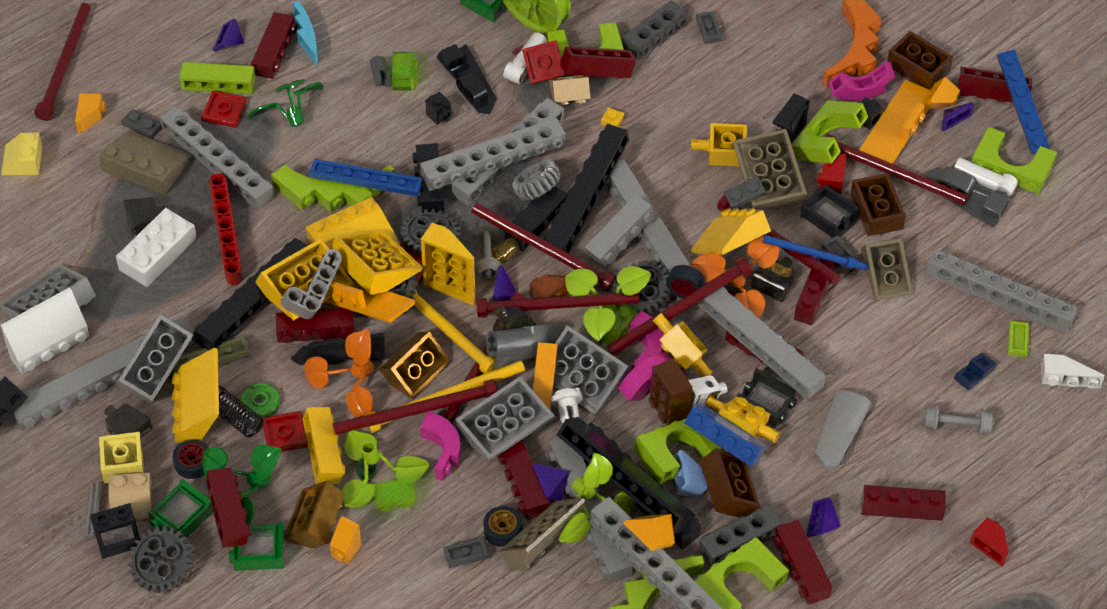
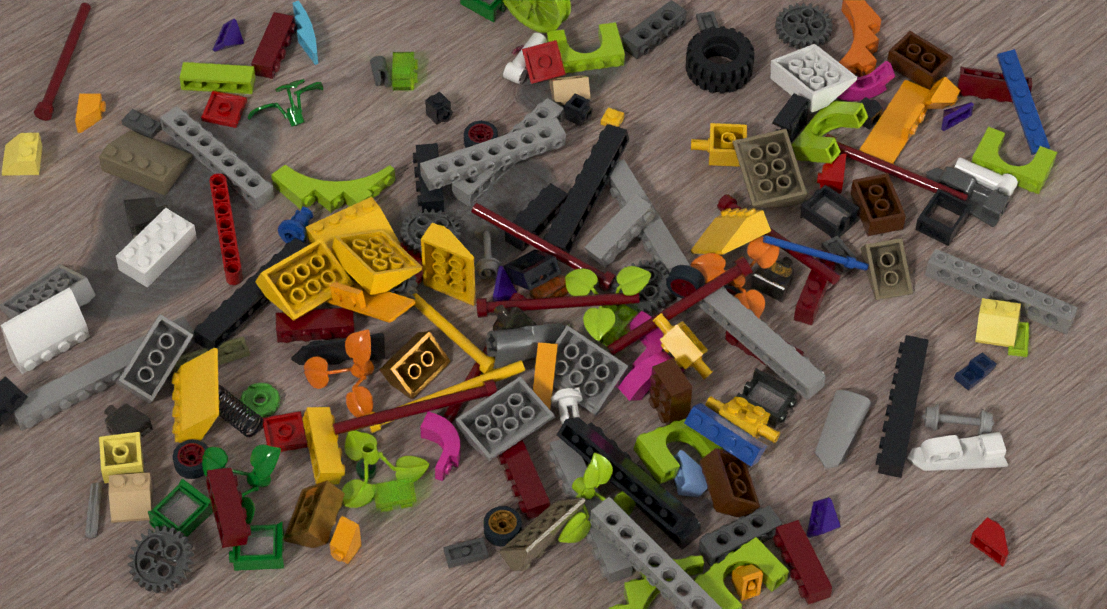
black window [90,503,141,559] -> none
light grey beam [281,249,342,319] -> none
blue plate [309,159,423,197] -> none
black panel [437,44,496,114] -> none
clear yellow brick [491,238,519,265] -> none
light grey gear [512,159,561,201] -> none
dark purple slope [533,464,569,501] -> none
dark red brick [560,46,636,79] -> none
light orange slope [623,514,675,551] -> none
white torso [688,375,727,411] -> none
dark grey plate [724,176,766,210] -> none
dark red brick [861,485,946,521] -> none
white slope [1041,354,1104,388] -> none
none -> blue piece [278,206,313,243]
none -> wheel [464,120,498,148]
none -> black window [504,249,562,291]
none -> black brick [564,93,593,126]
none -> black tyre [685,26,755,94]
none -> light orange slope [731,564,763,601]
none -> white slope [770,44,857,112]
none -> dark grey gear [775,2,833,49]
none -> black brick [875,335,929,478]
none -> white panel [907,432,1008,471]
none -> black window [915,189,971,246]
none -> light yellow slope [975,298,1021,348]

